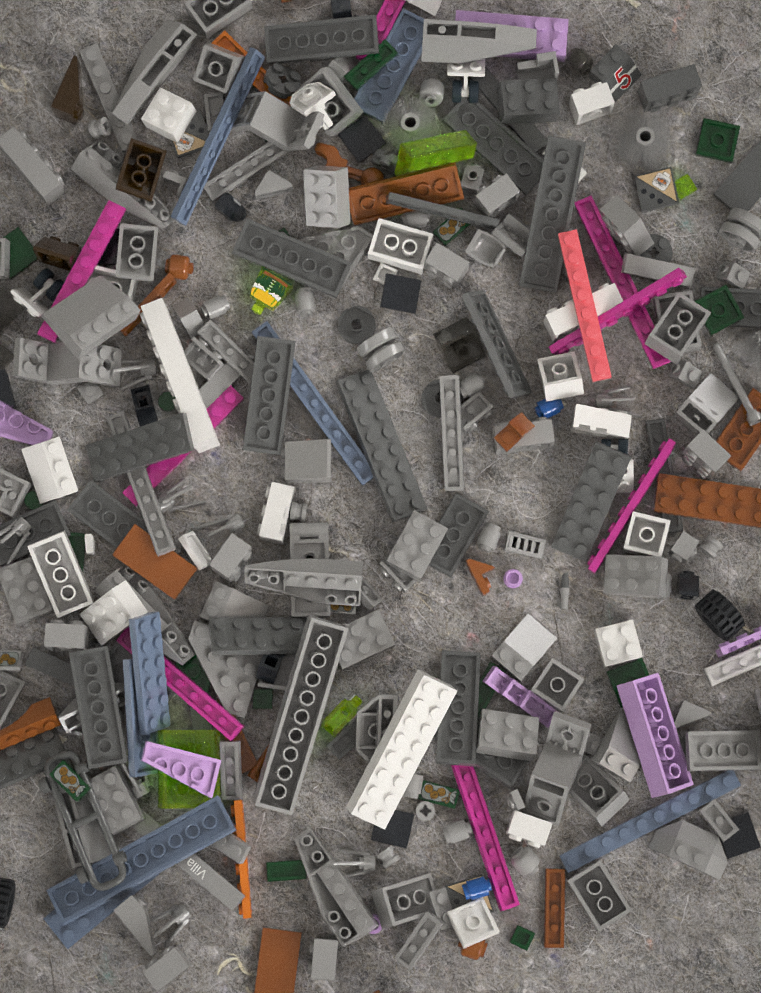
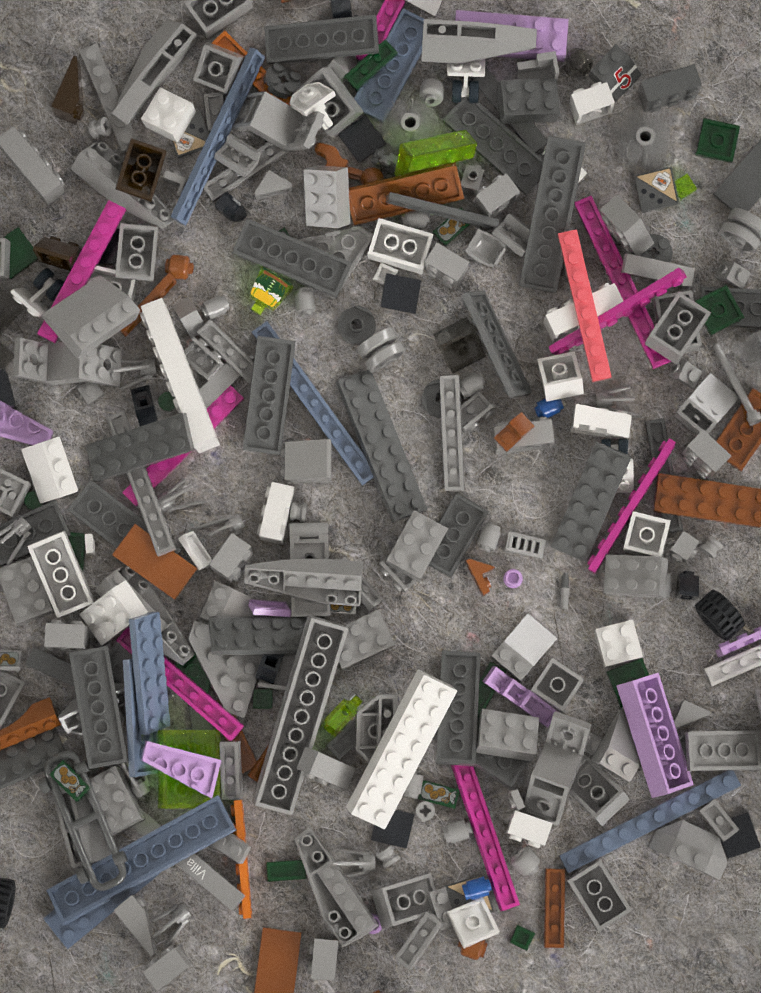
none -> light grey bracket [214,134,260,177]
none -> lavender tile [248,599,291,617]
none -> light grey brick [296,747,356,791]

